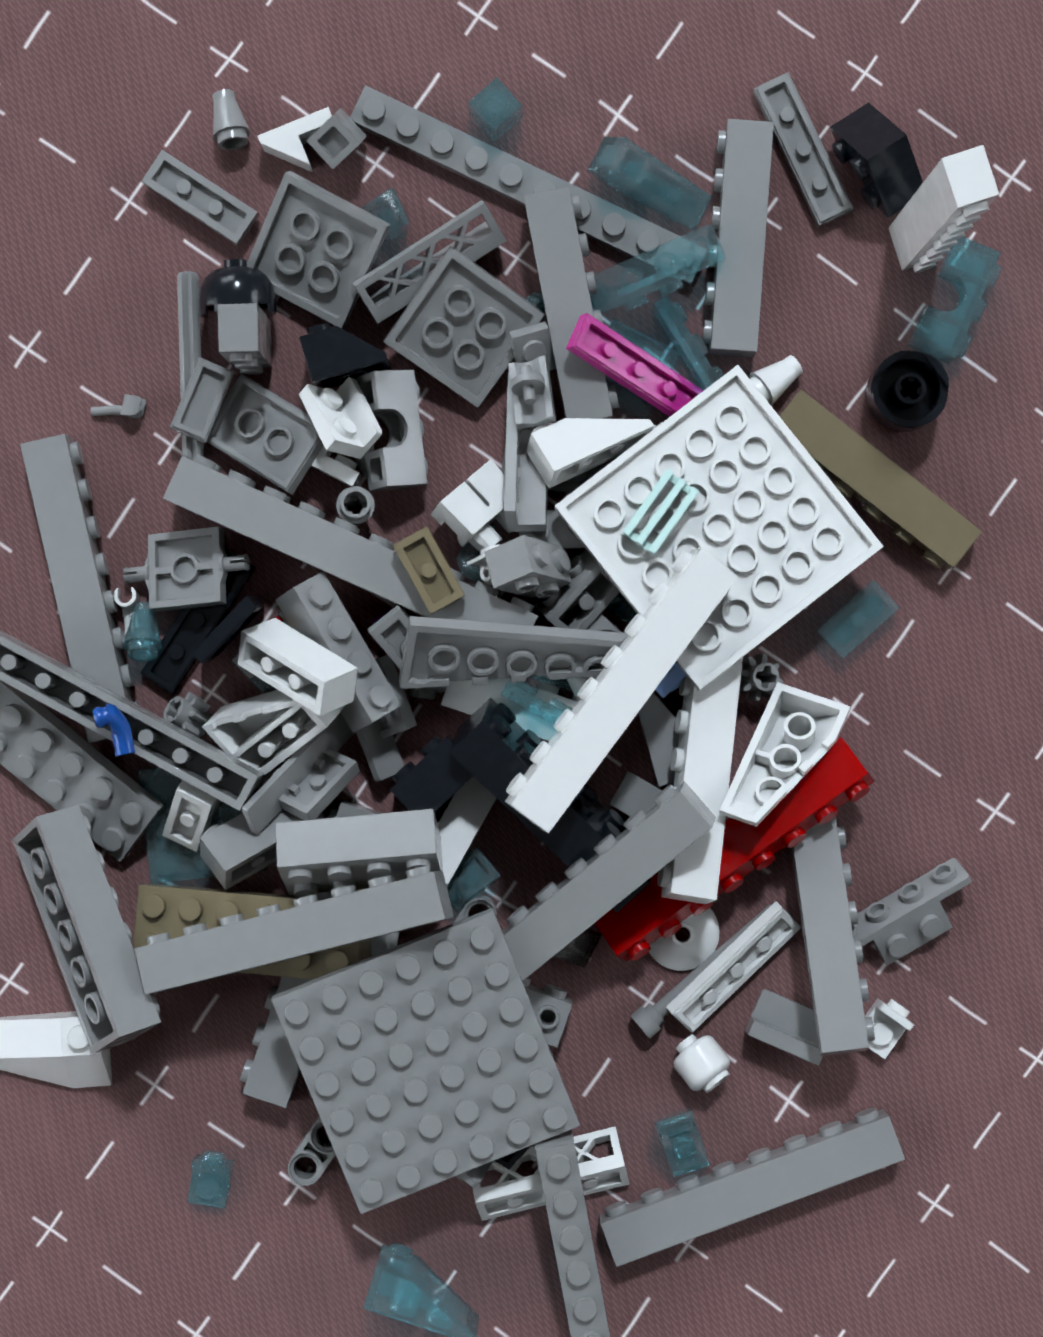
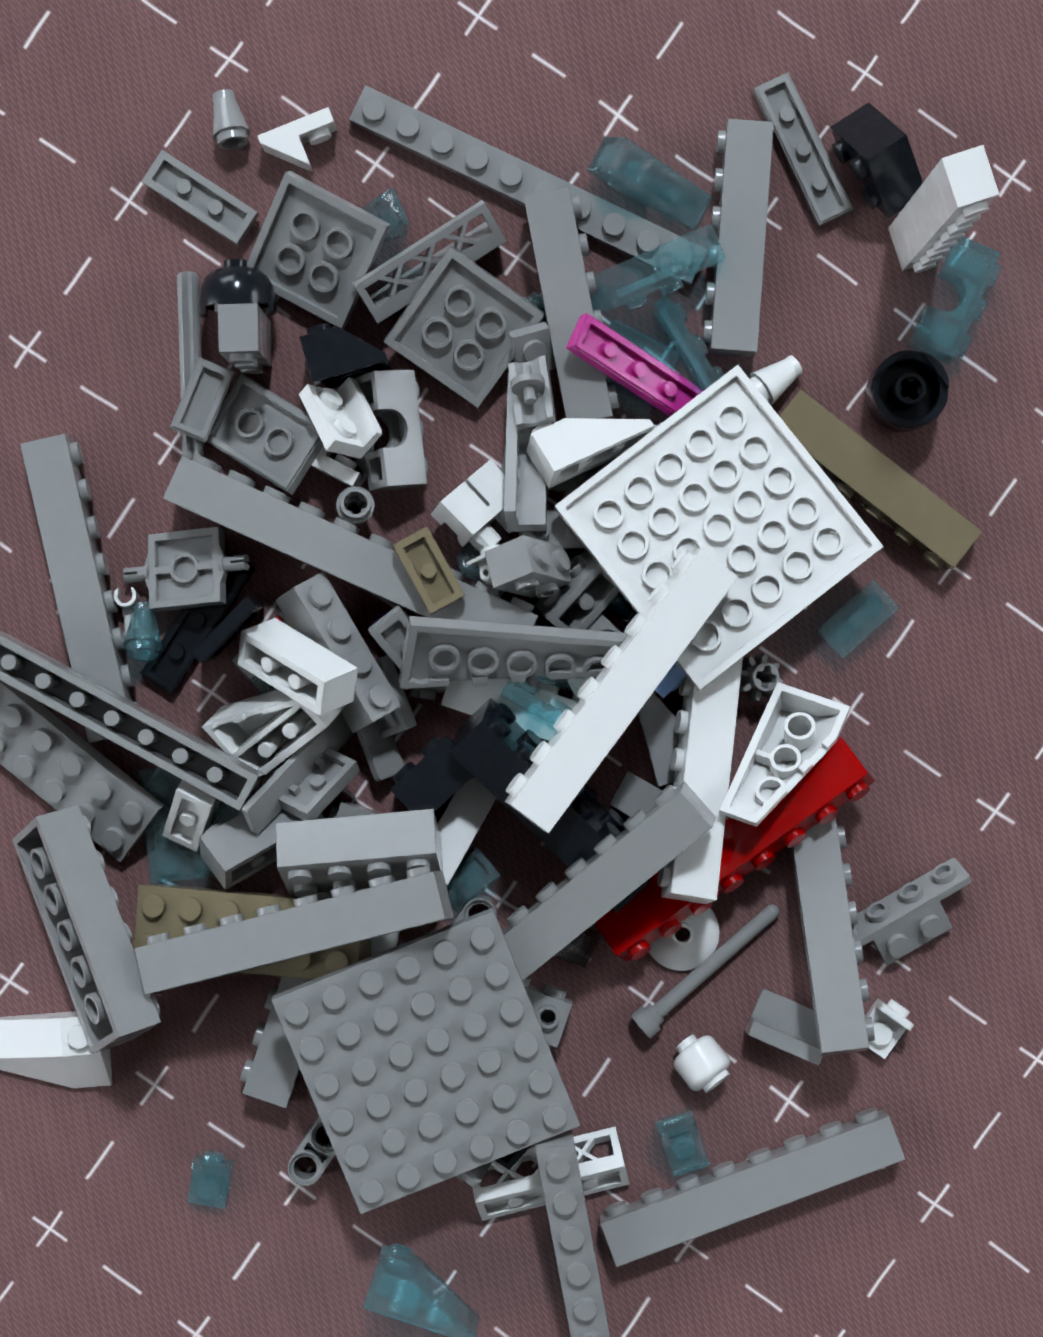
light grey hand [91,394,146,419] -> none
blue arm [93,703,135,756] -> none
light grey gear [164,692,211,738] -> none
light grey panel [306,108,367,169] -> none
clear light blue brick [468,77,523,142] -> none
light aqua tile [622,468,699,556] -> none
white tile [666,901,802,1033] -> none

